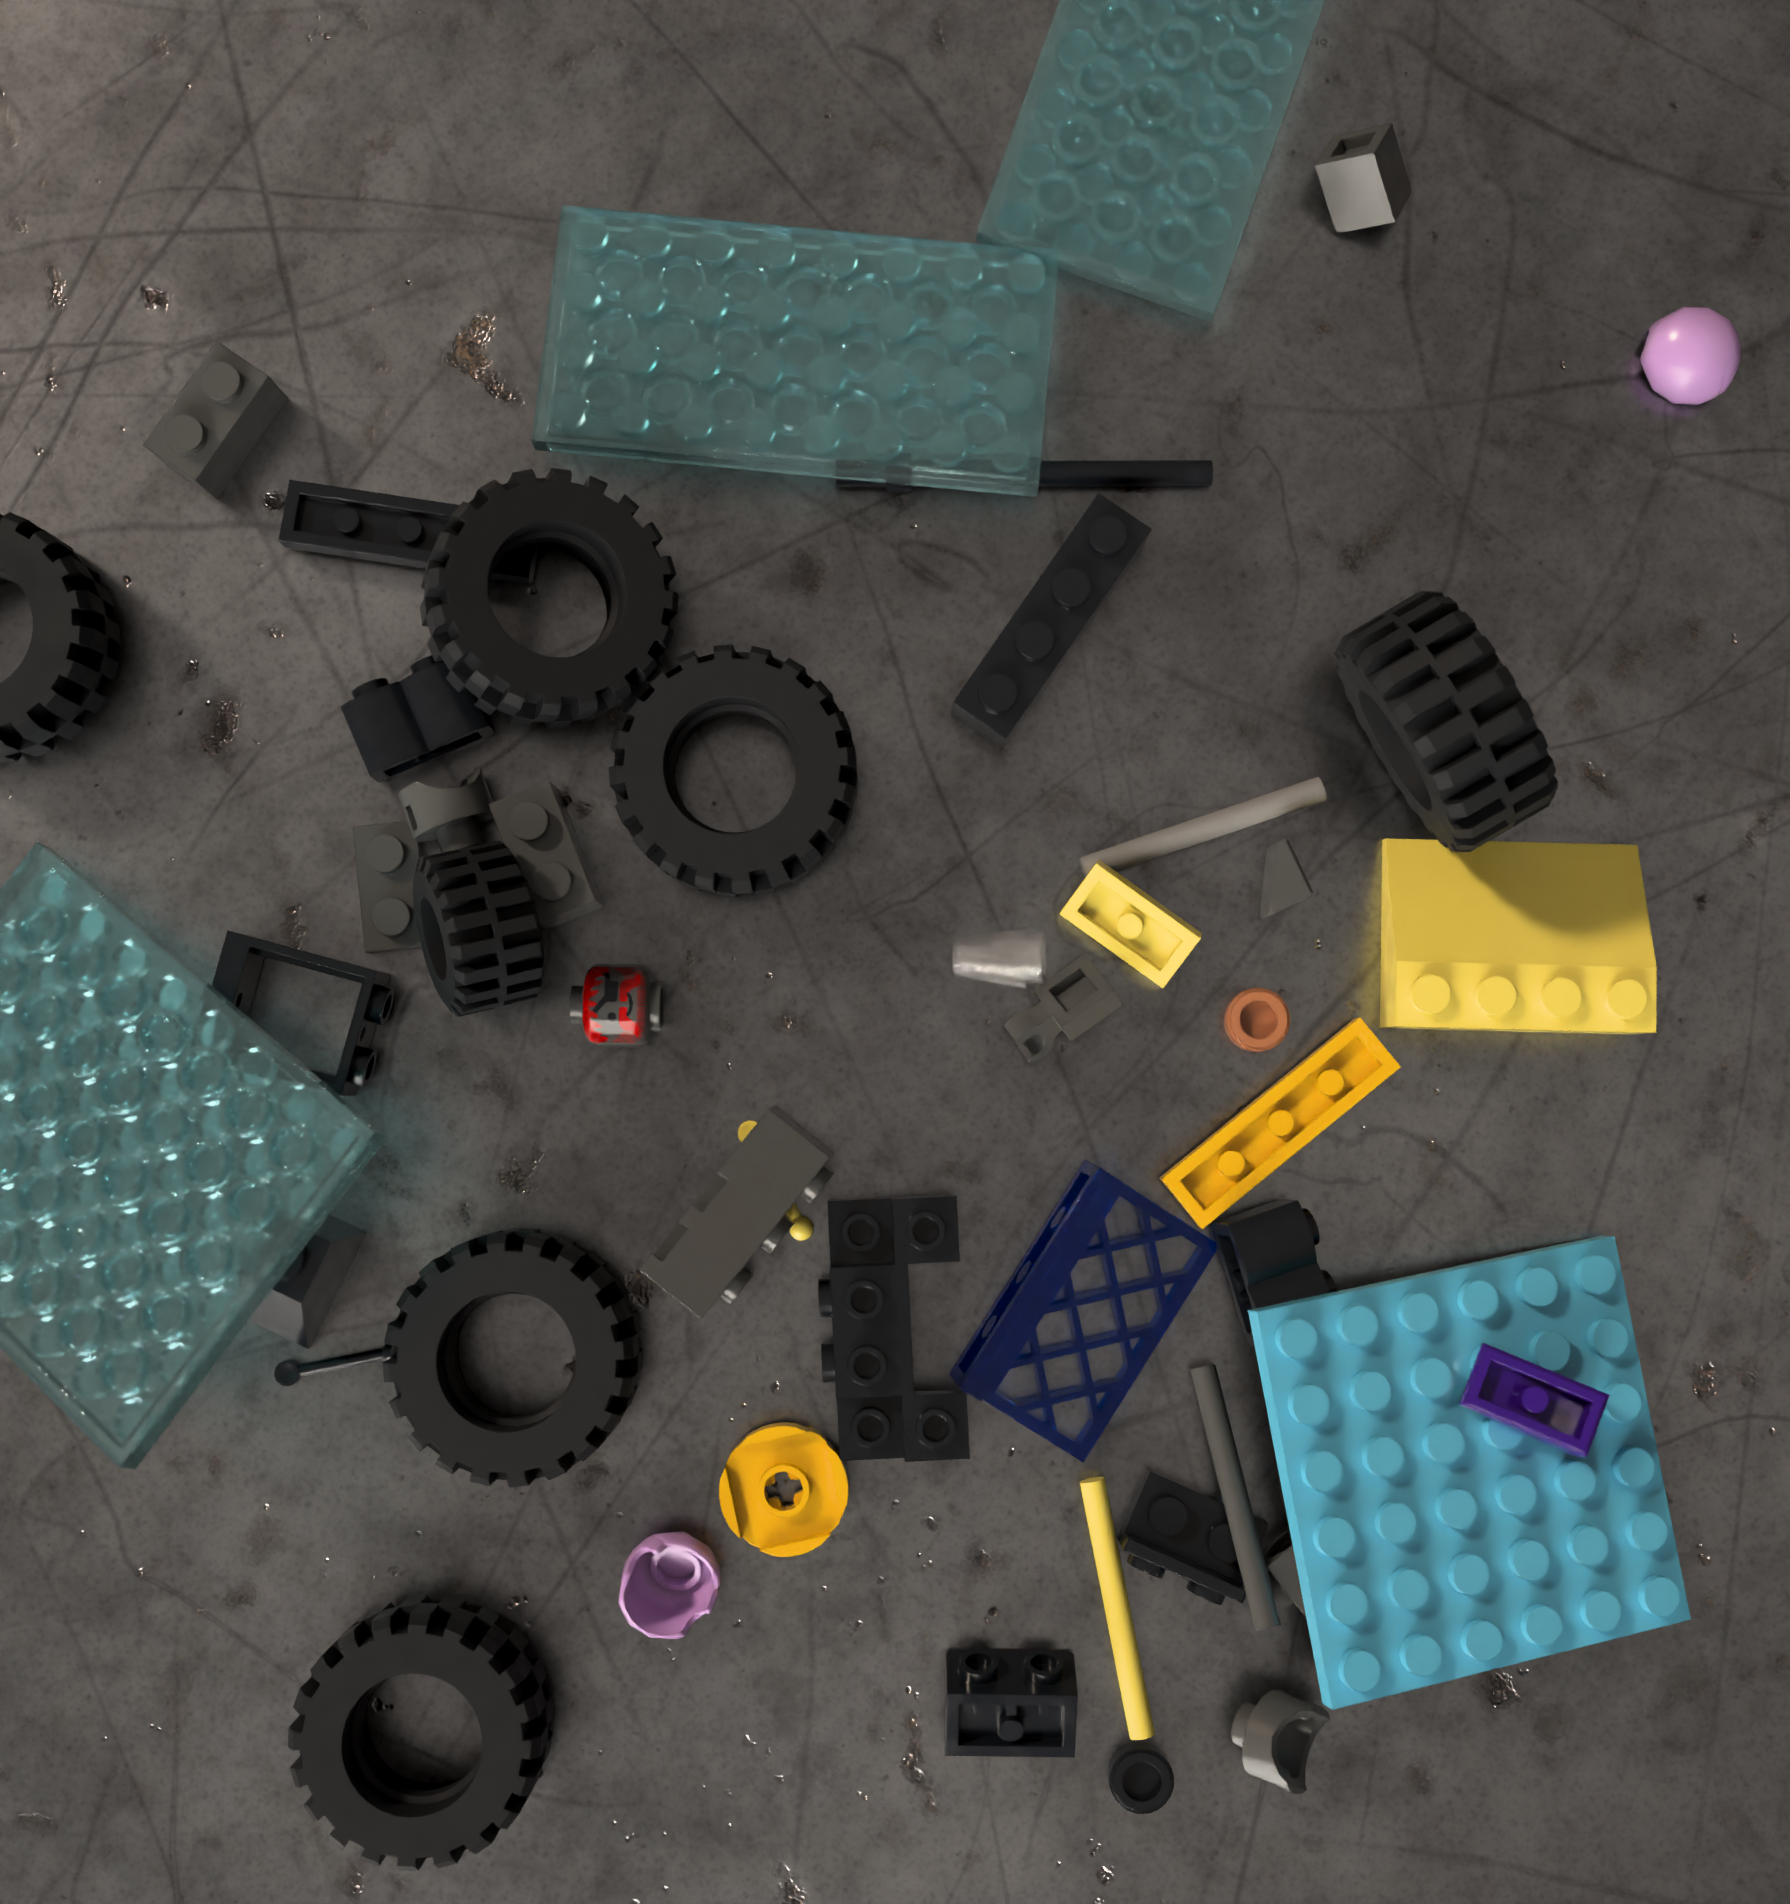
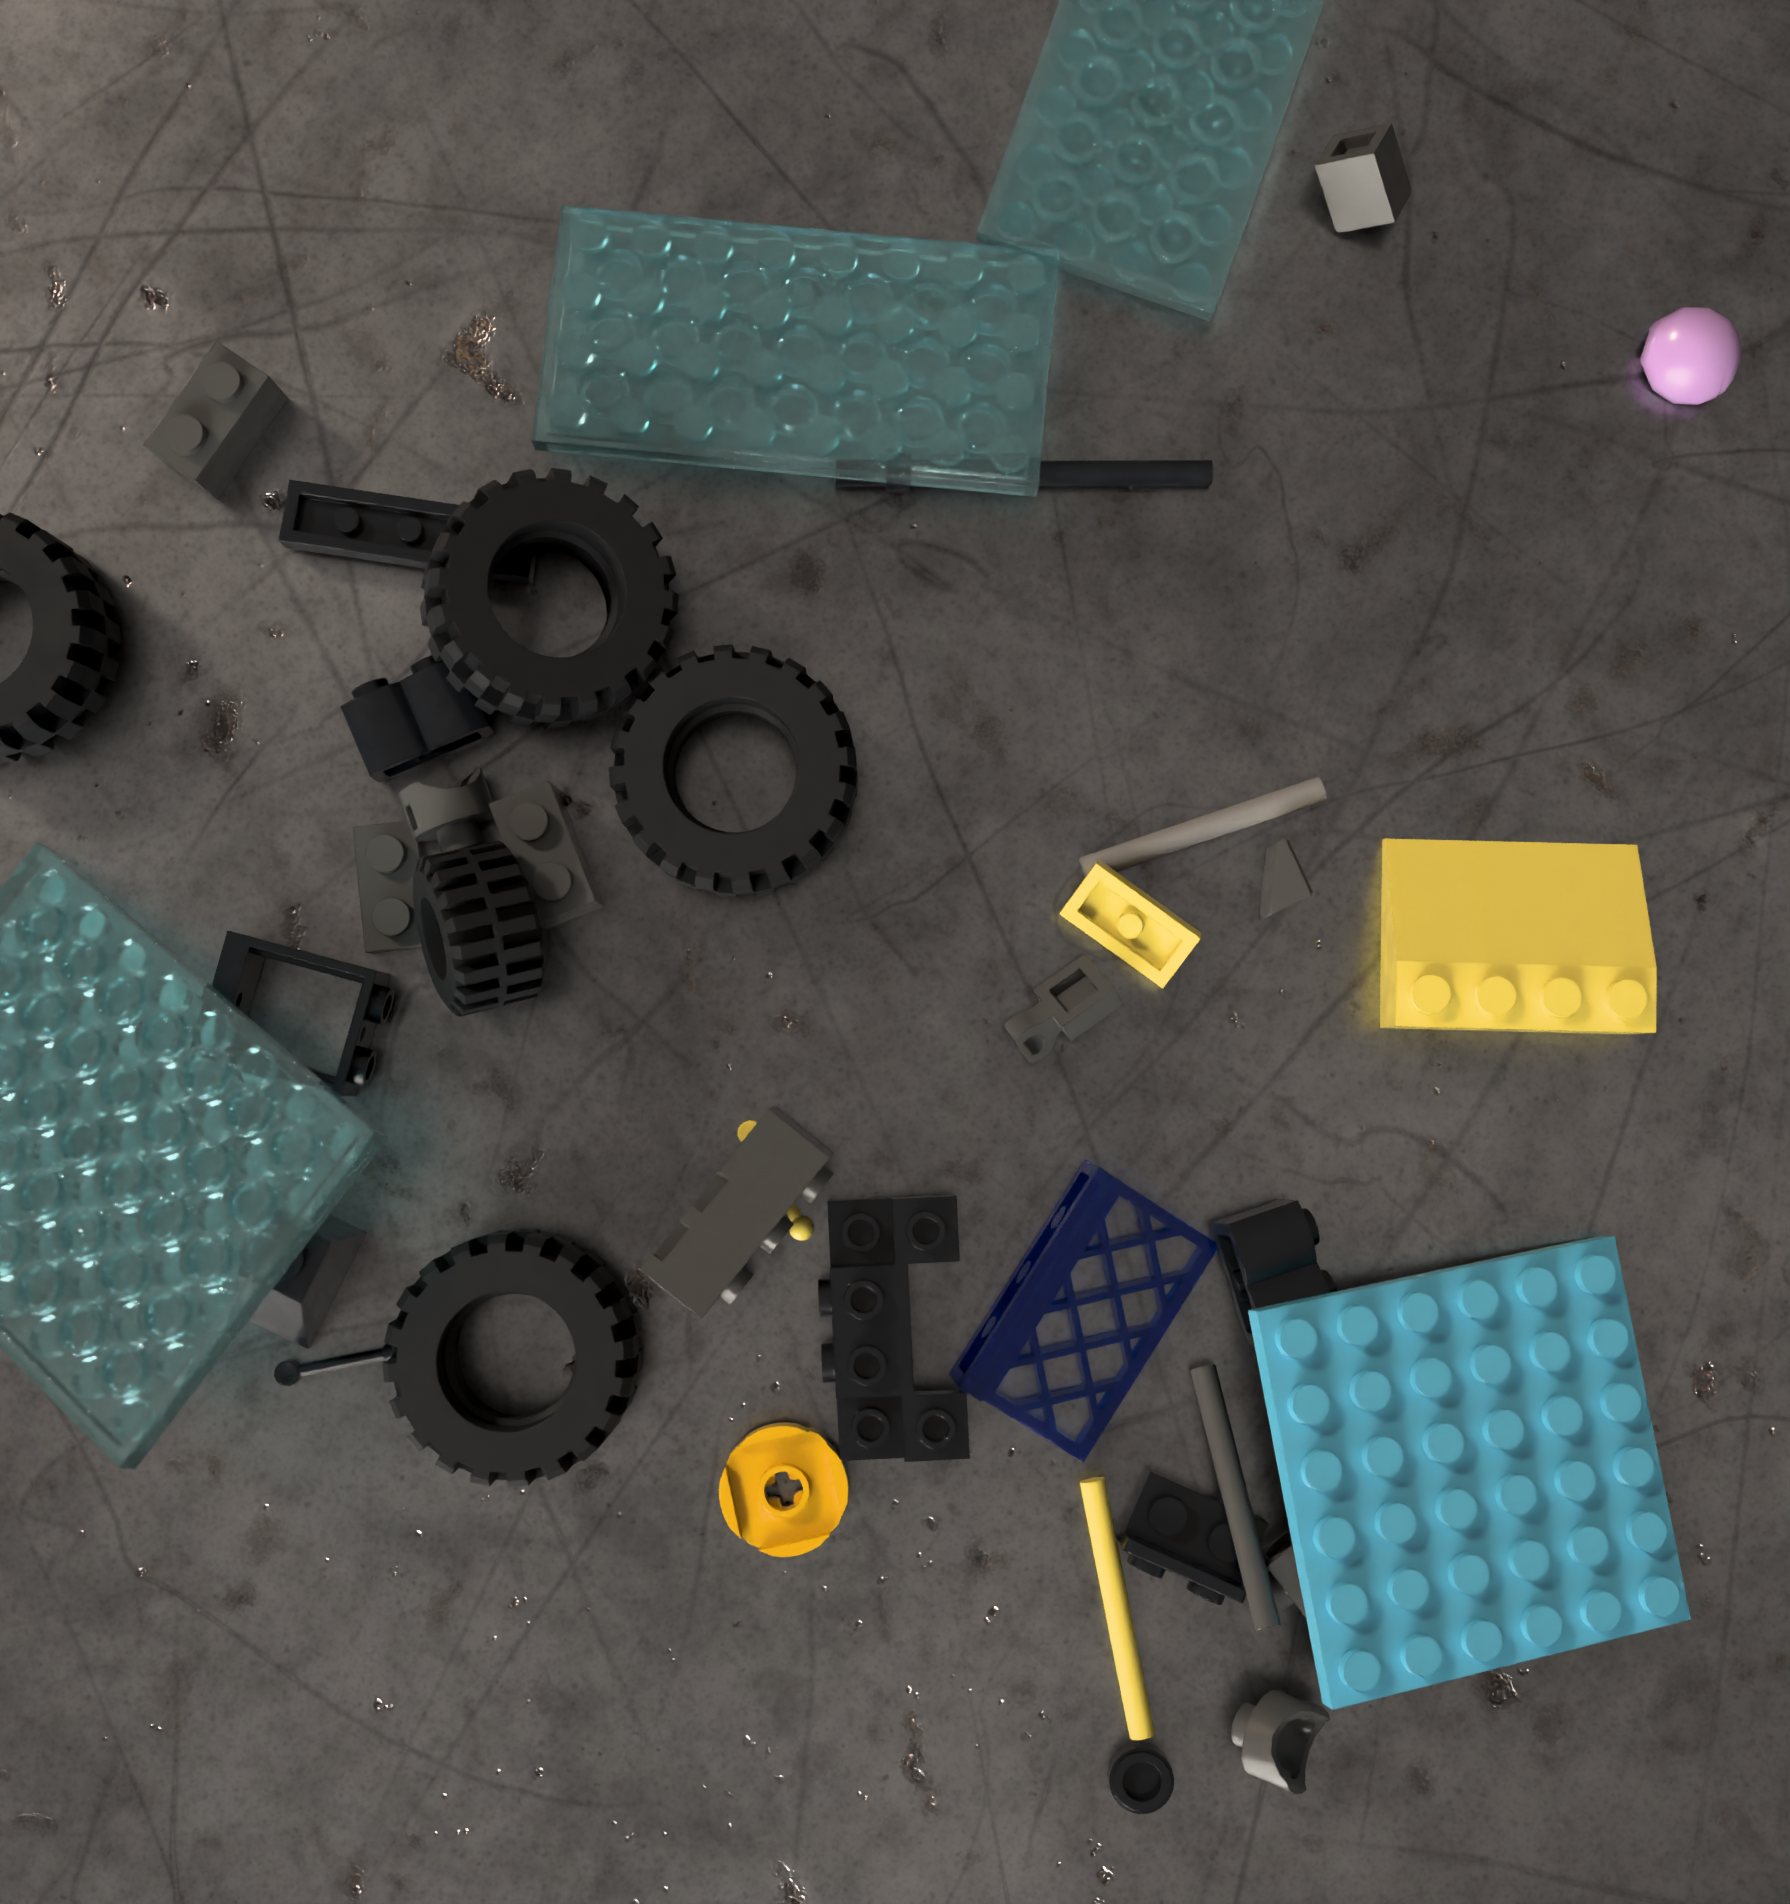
black tyre [288,1595,554,1871] -> none
dark grey head [570,964,664,1047] -> none
lavender hair [618,1531,721,1639] -> none
black bracket [944,1649,1078,1758] -> none
black brick [951,493,1152,750] -> none
clear cone [953,926,1046,990] -> none
yellow plate [1159,1017,1401,1229] -> none
nougat tile [1224,988,1290,1052] -> none
black tyre [1334,591,1558,852] -> none
dark purple slope [1459,1343,1610,1457] -> none

